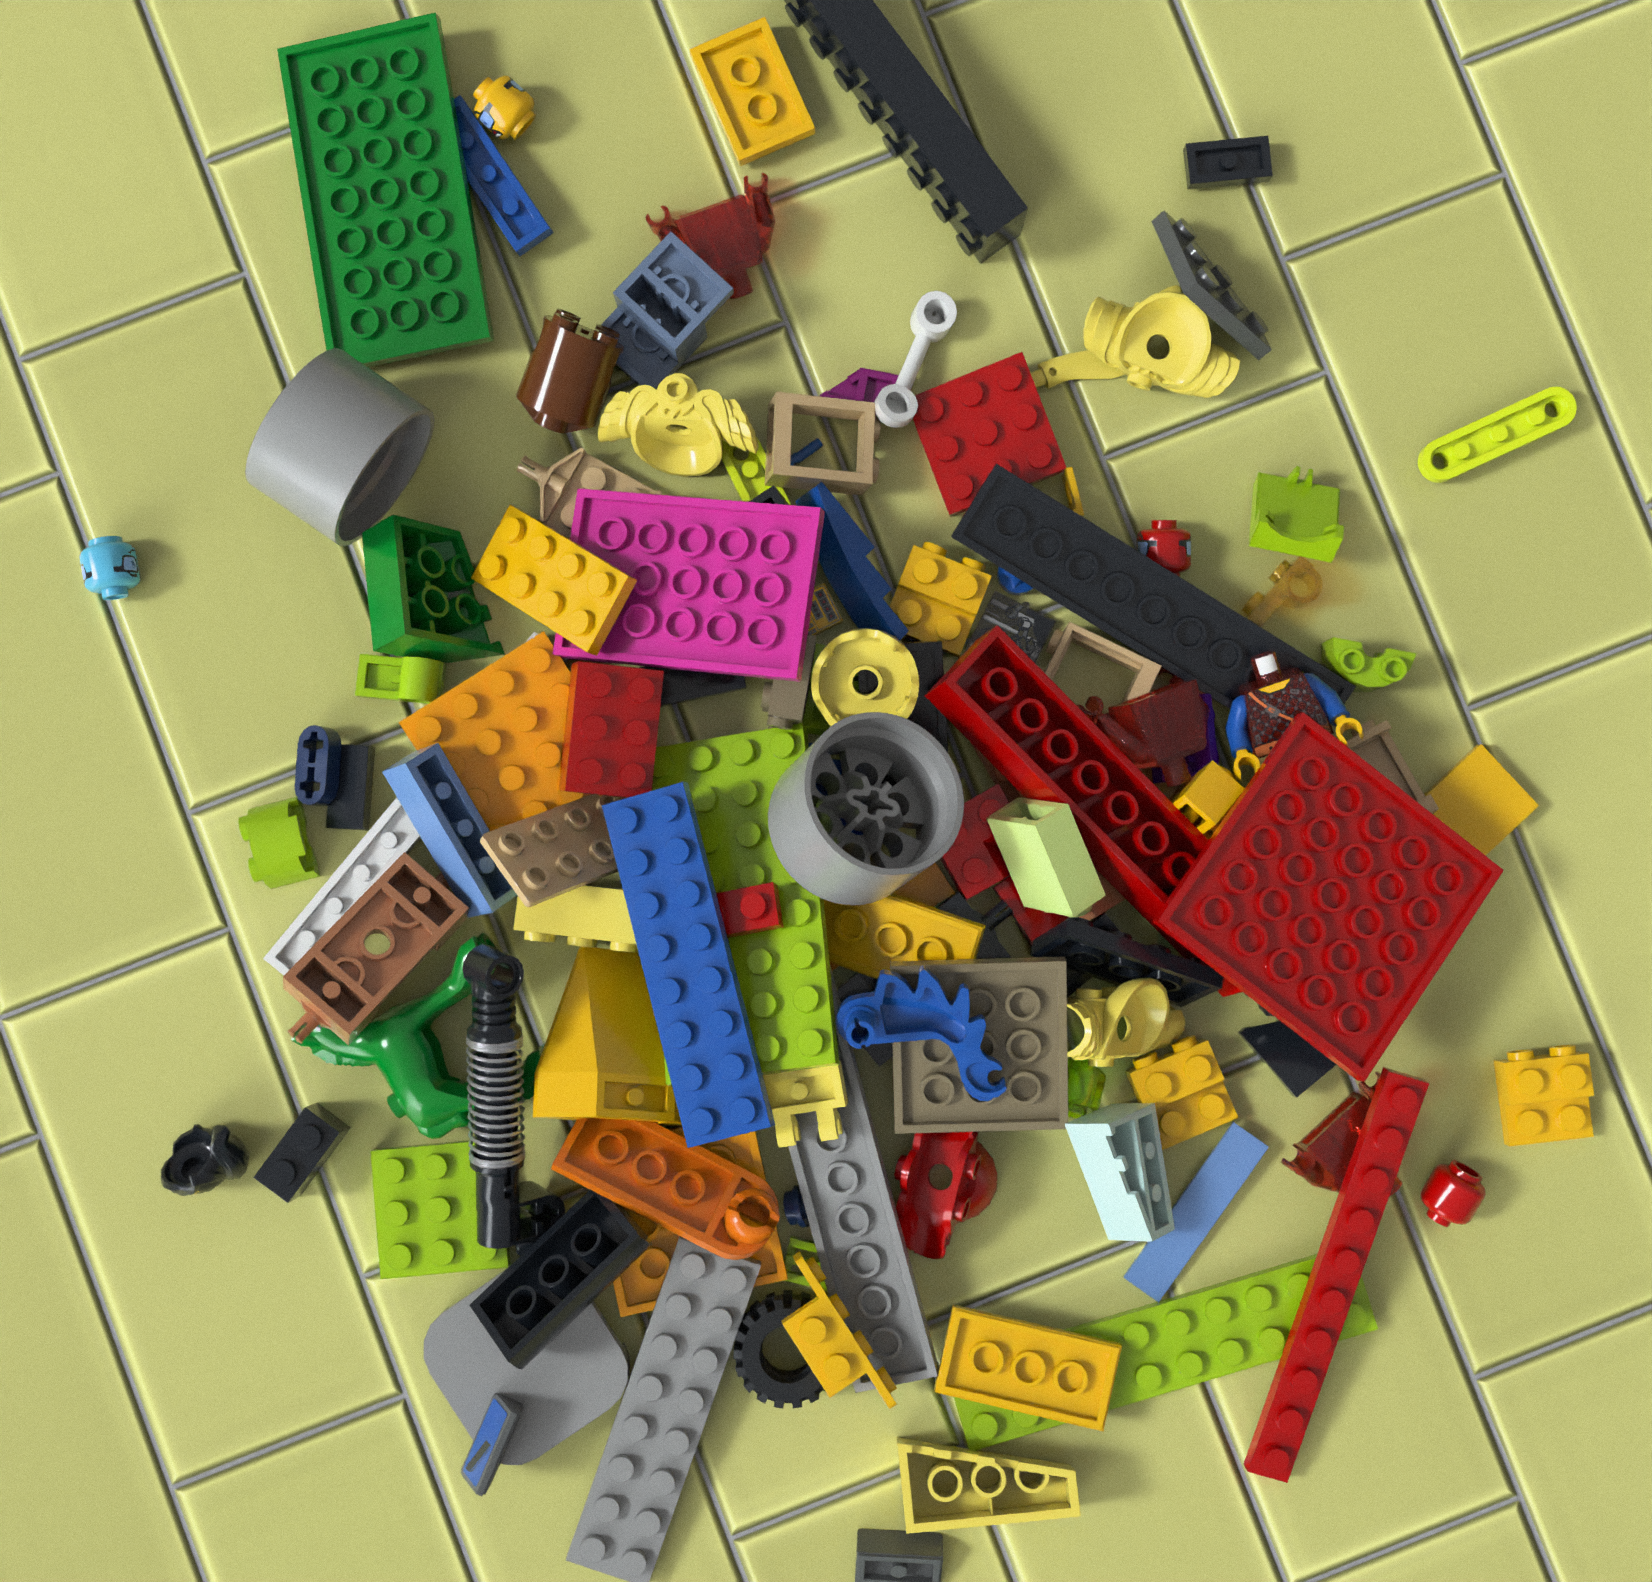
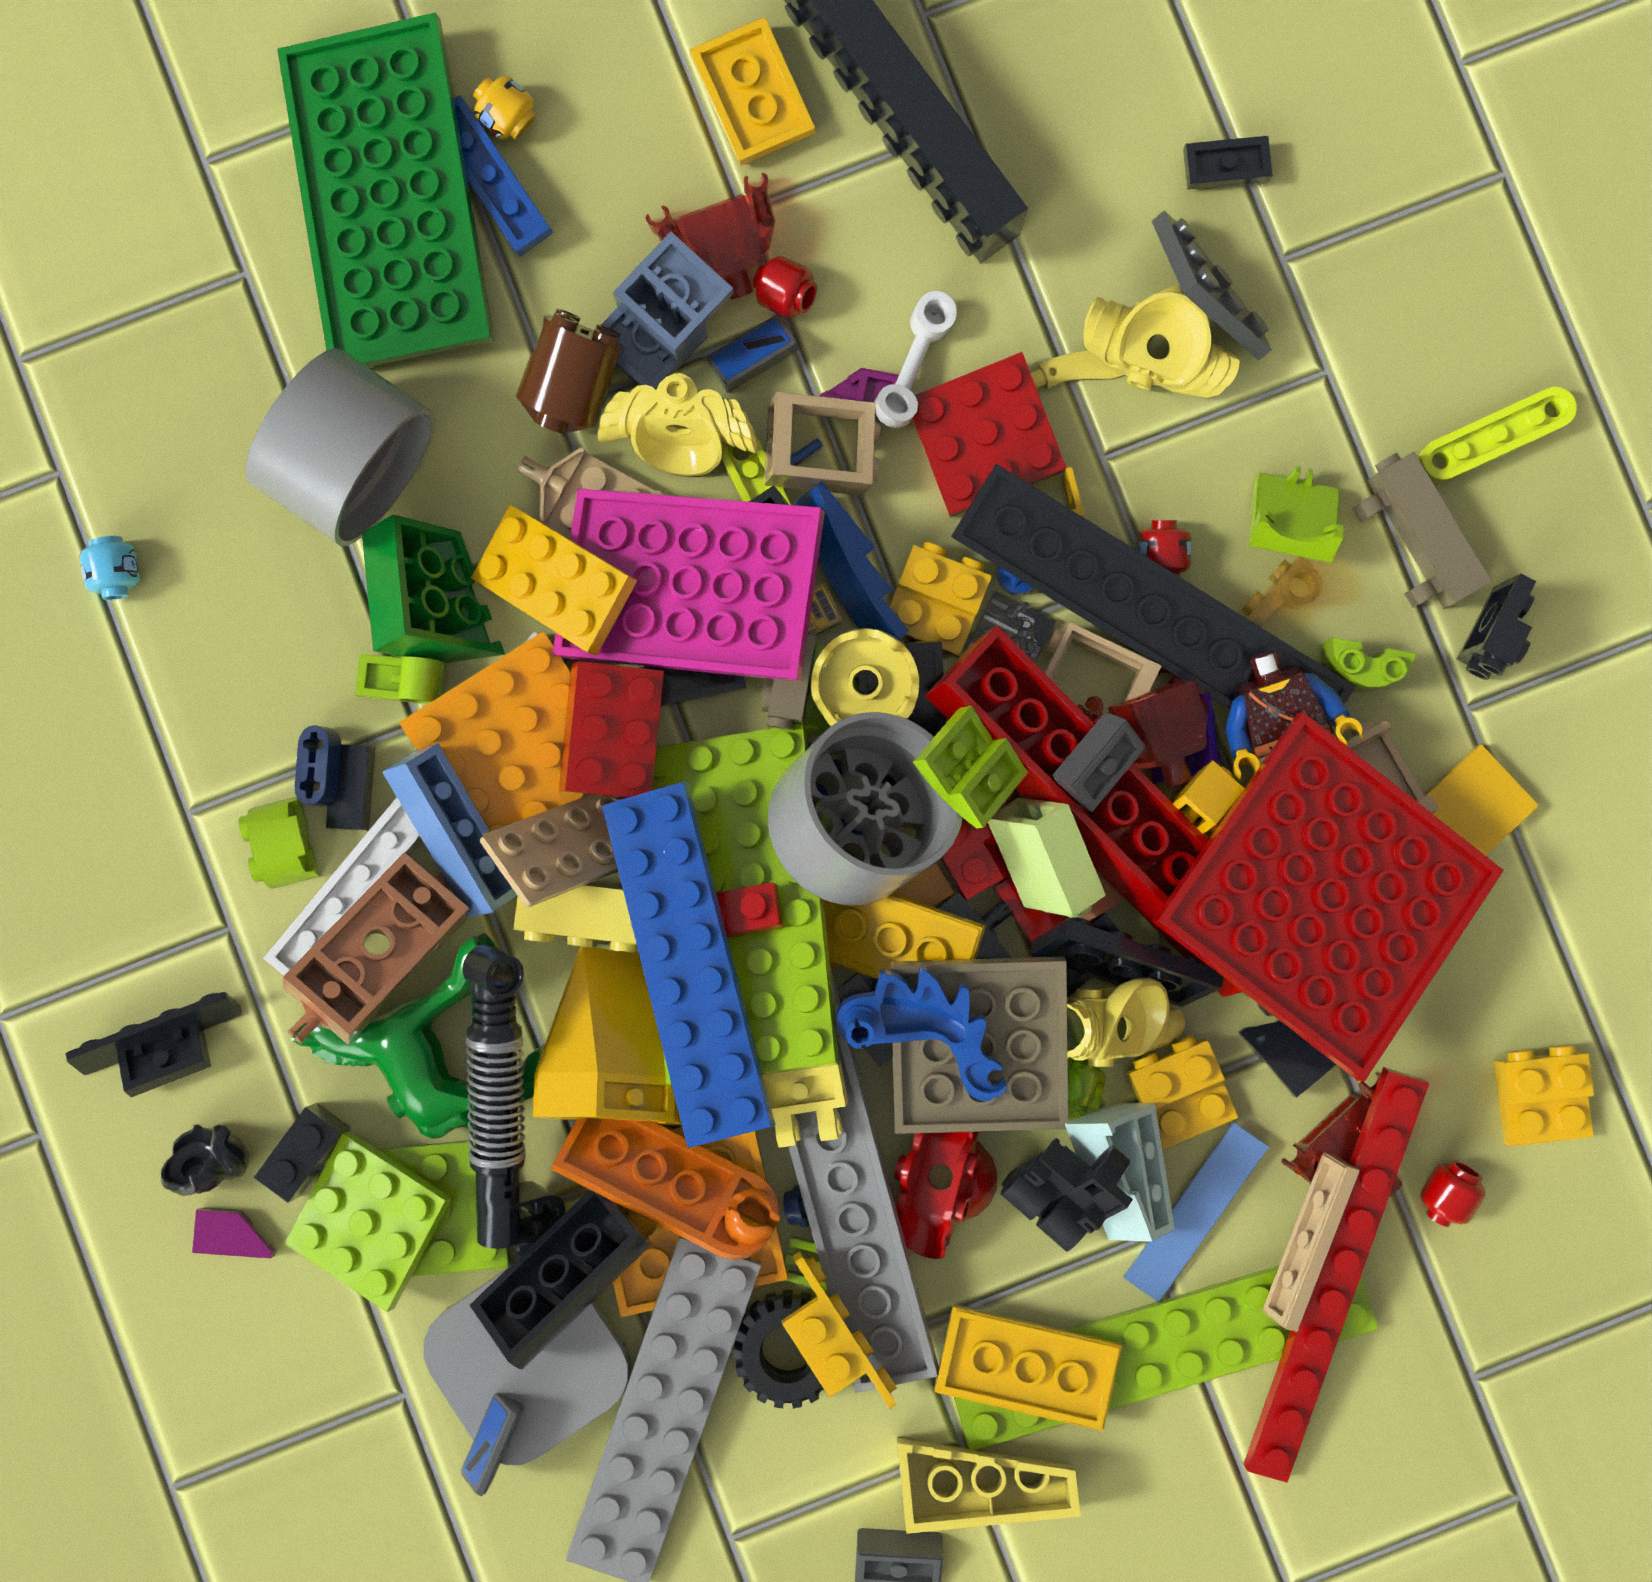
none -> black bracket [65,992,242,1098]
none -> magenta tile [192,1208,275,1259]
none -> lime plate [285,1131,452,1312]
none -> slope [706,315,798,393]
none -> red head [753,256,817,319]
none -> lime slope [913,706,1028,829]
none -> black plate [1000,1138,1133,1252]
none -> dark grey slope [1053,713,1146,812]
none -> tan tile [1262,1152,1360,1332]
none -> dark tan brick [1353,452,1492,608]
none -> black plate [1456,573,1536,680]

